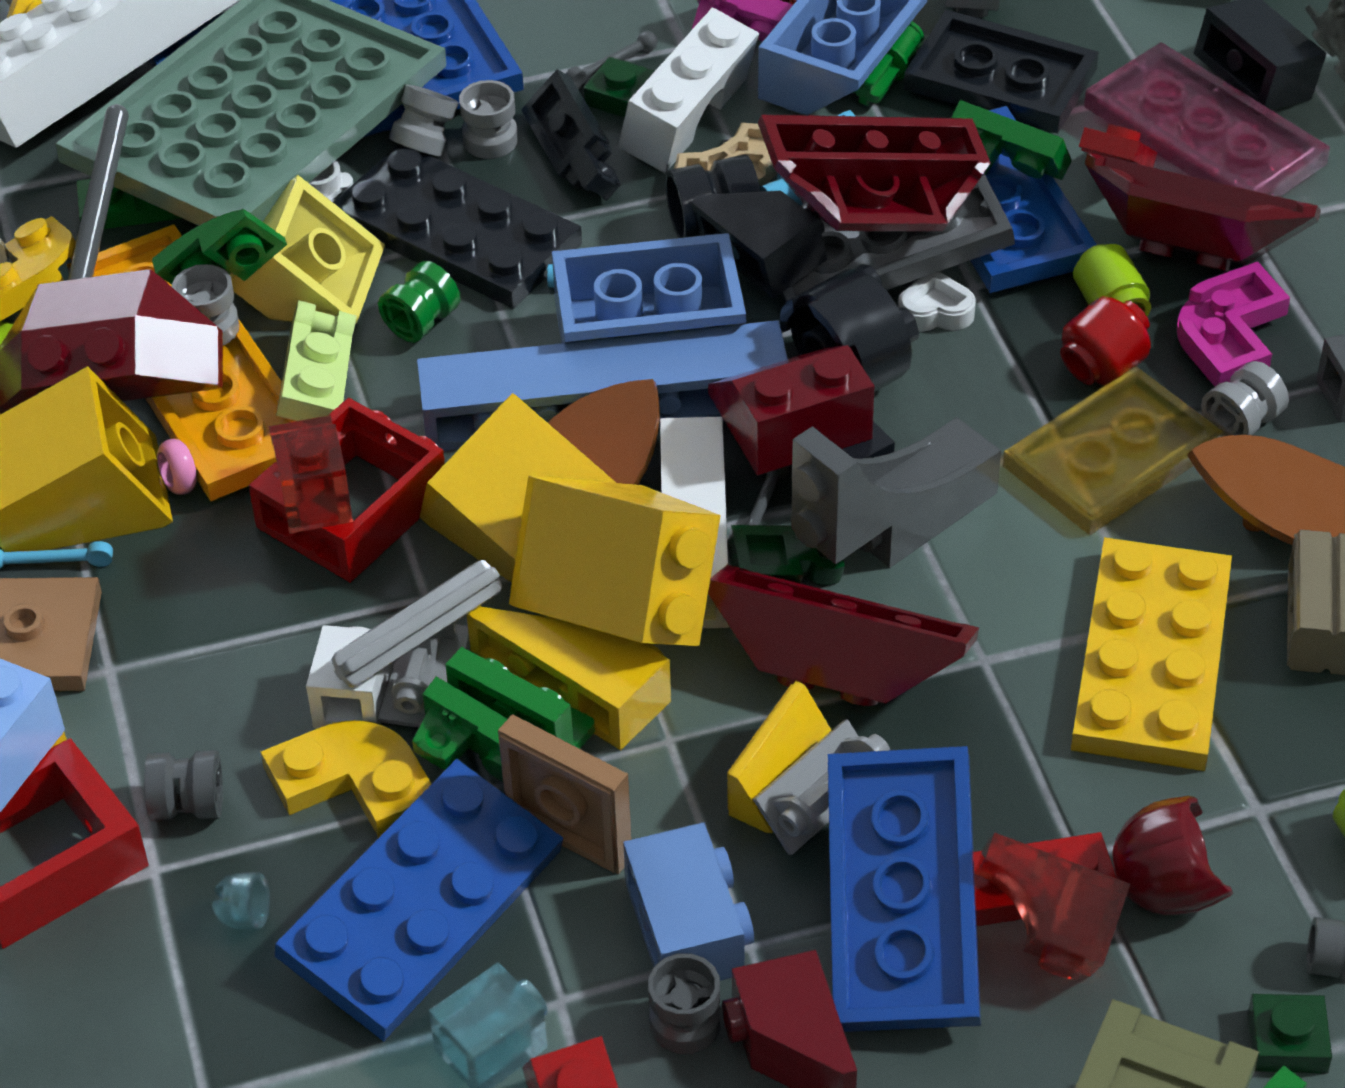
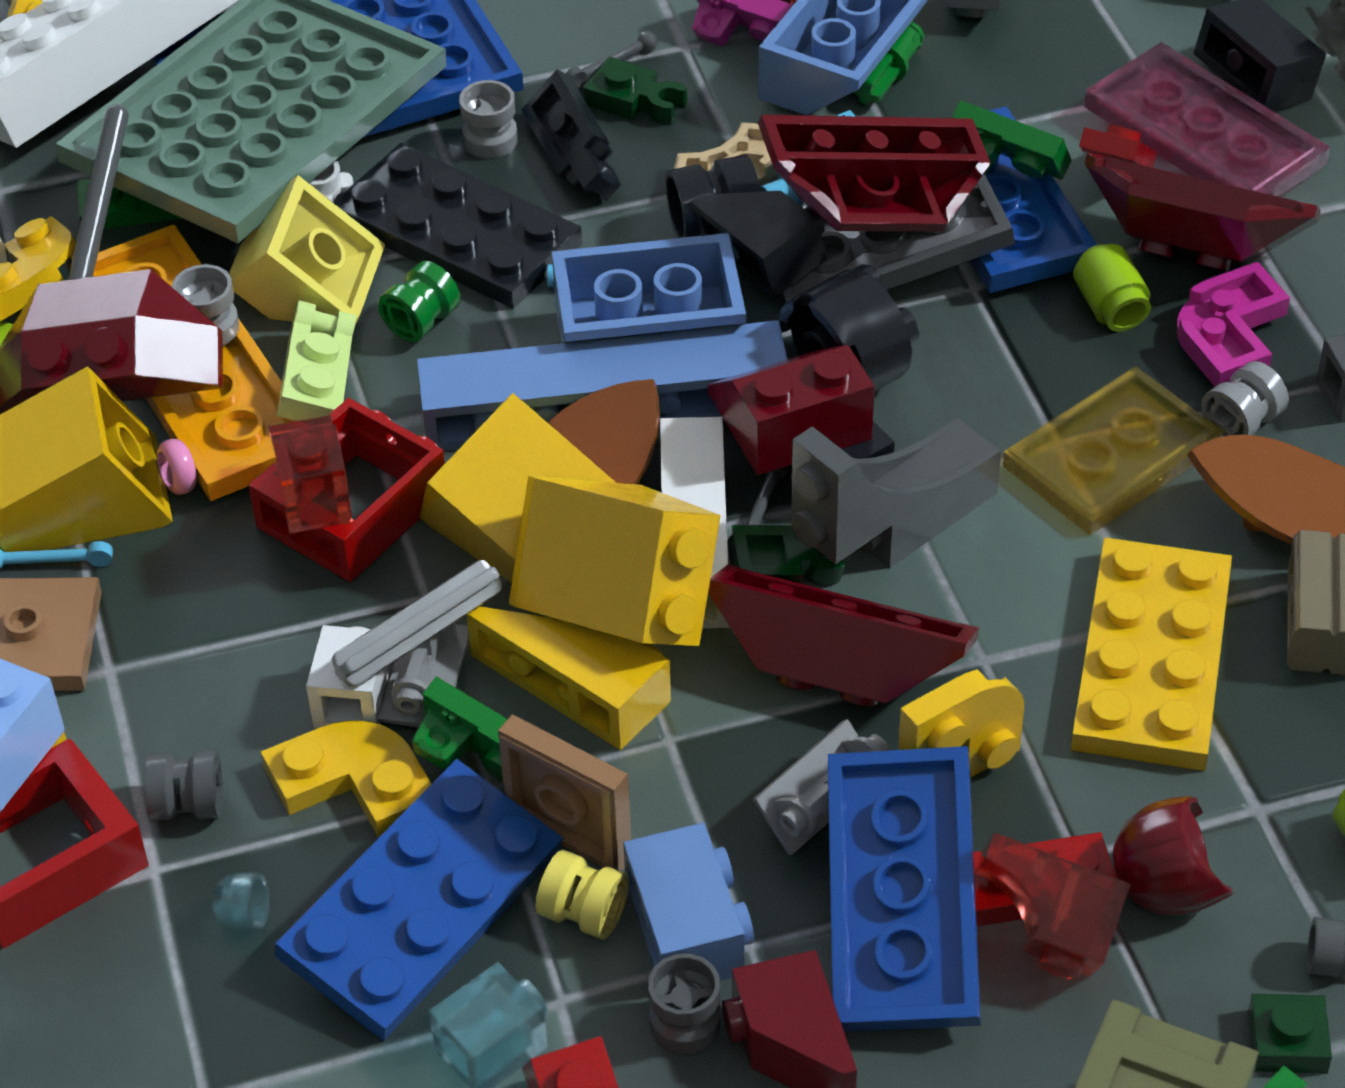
green slope [152,209,287,294] -> none
light grey wheel [389,84,459,156] -> none
green bracket [445,646,595,749] -> none
white arch [618,7,759,173] -> none
yellow slope [727,681,832,833] -> none
white tile [898,272,976,332] -> none
black plate [904,9,1099,134] -> none
red head [1060,296,1151,386] -> none
none -> light yellow wheel [535,850,630,940]
none -> yellow plate [898,669,1024,778]

